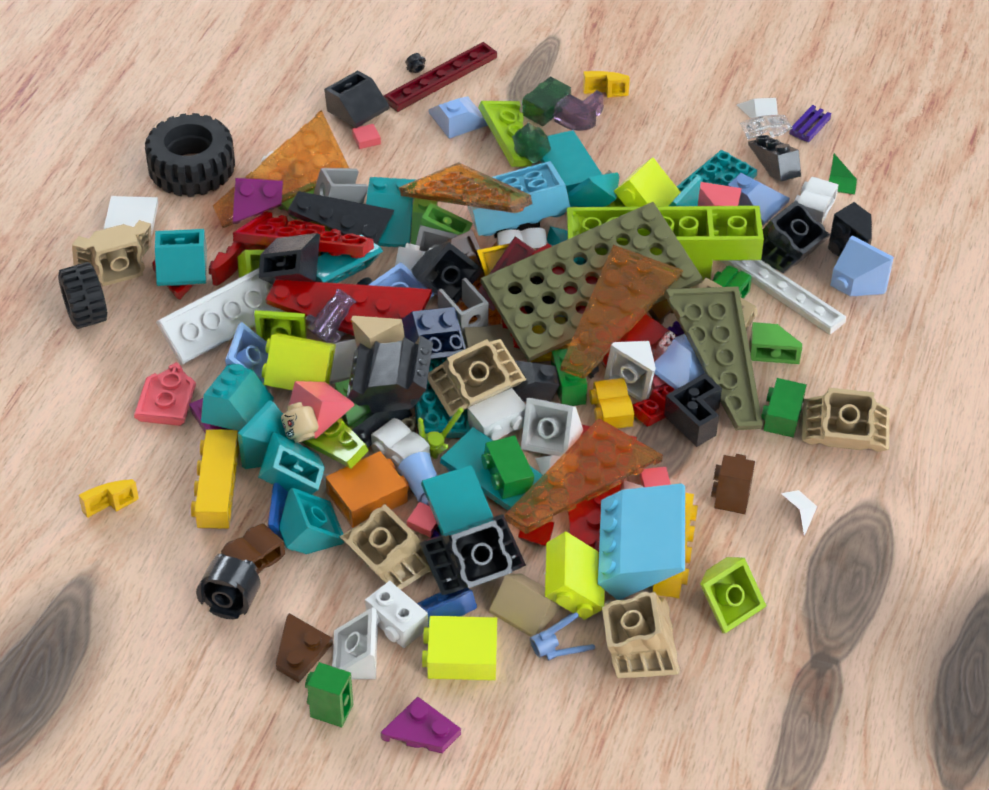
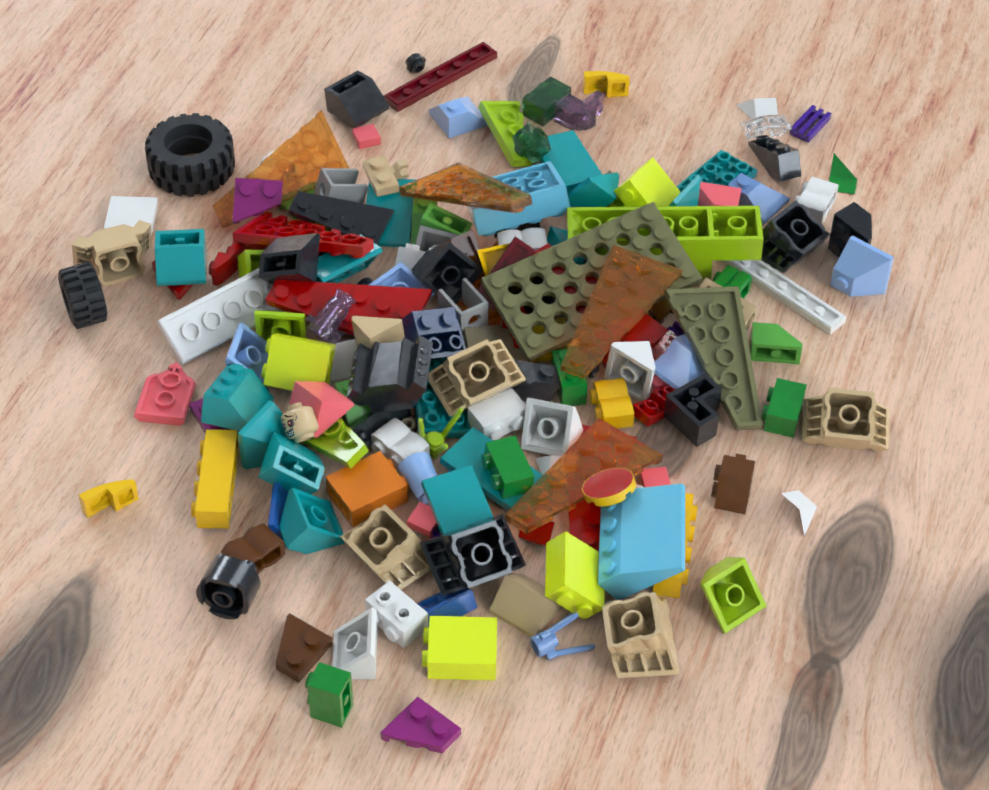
none -> tan plate [363,155,409,197]
none -> red tile [582,468,636,507]

